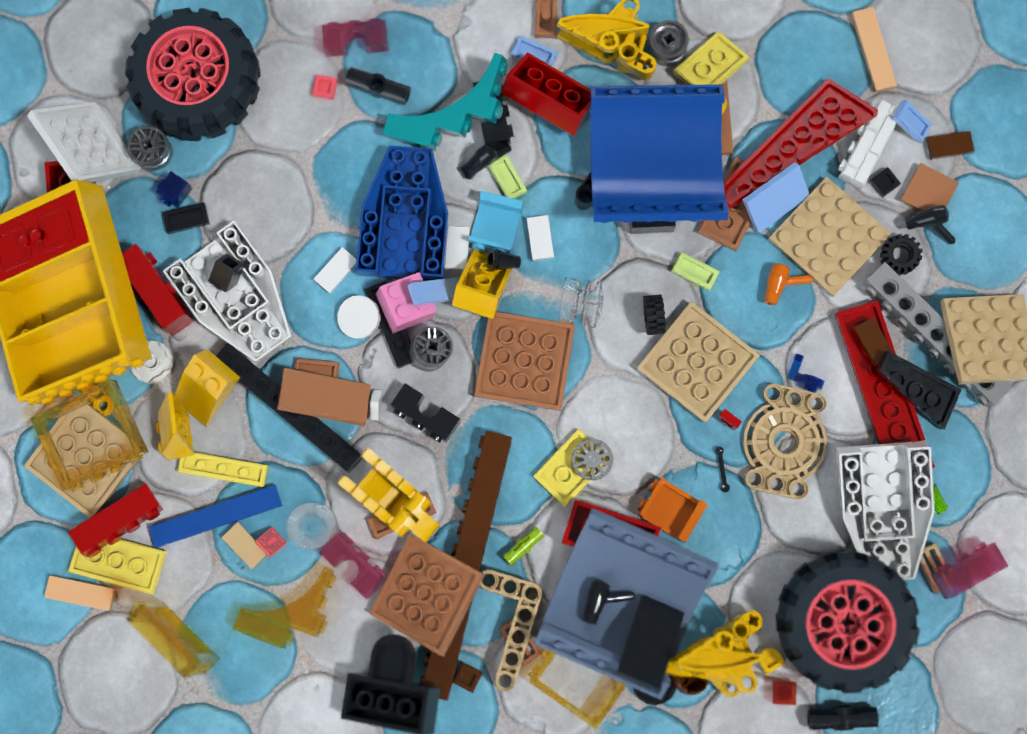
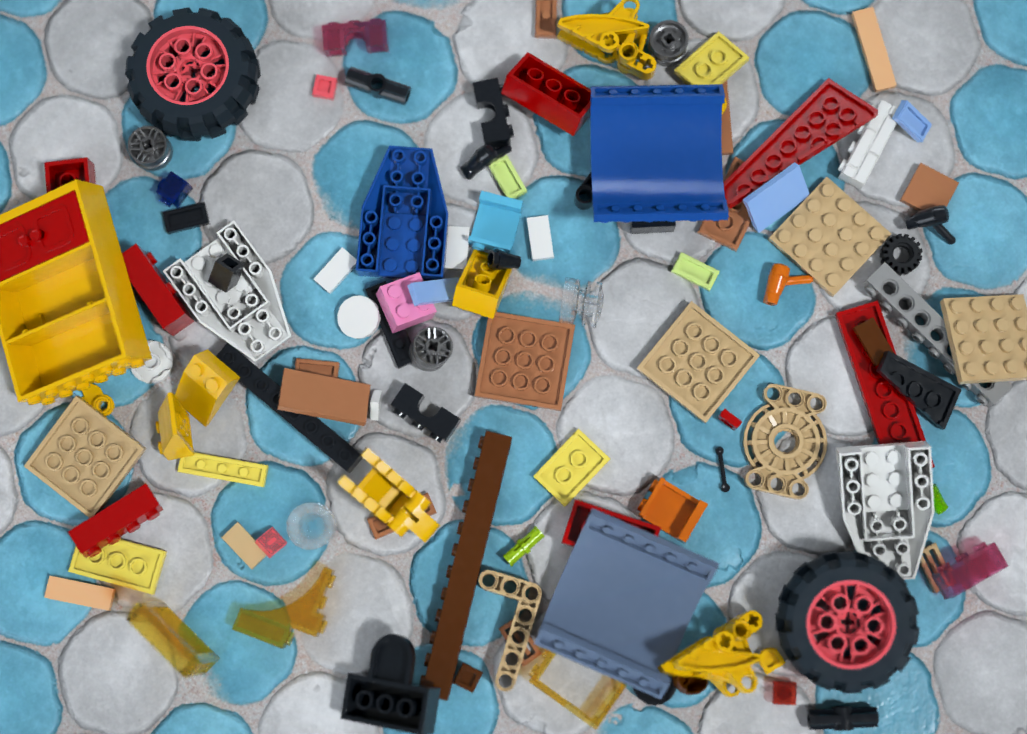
white piece [27,102,142,183] -> none
clear yellow window [30,379,149,492] -> none
blue tile [149,485,283,548] -> none
clear pink arch [319,533,386,599] -> none
nougat plate [369,534,485,656] -> none
teal arch [382,53,508,151] -> none
light blue tile [511,35,558,66] -> none
light grey wheel [572,439,613,481] -> none
black piece [583,580,635,625] -> none
black tile [615,595,685,693] -> none
black tyre [643,294,666,335] -> none
clear blue plate [788,354,825,393] -> none
black tile [870,167,901,198] -> none
reddish brown tile [926,131,975,160] -> none

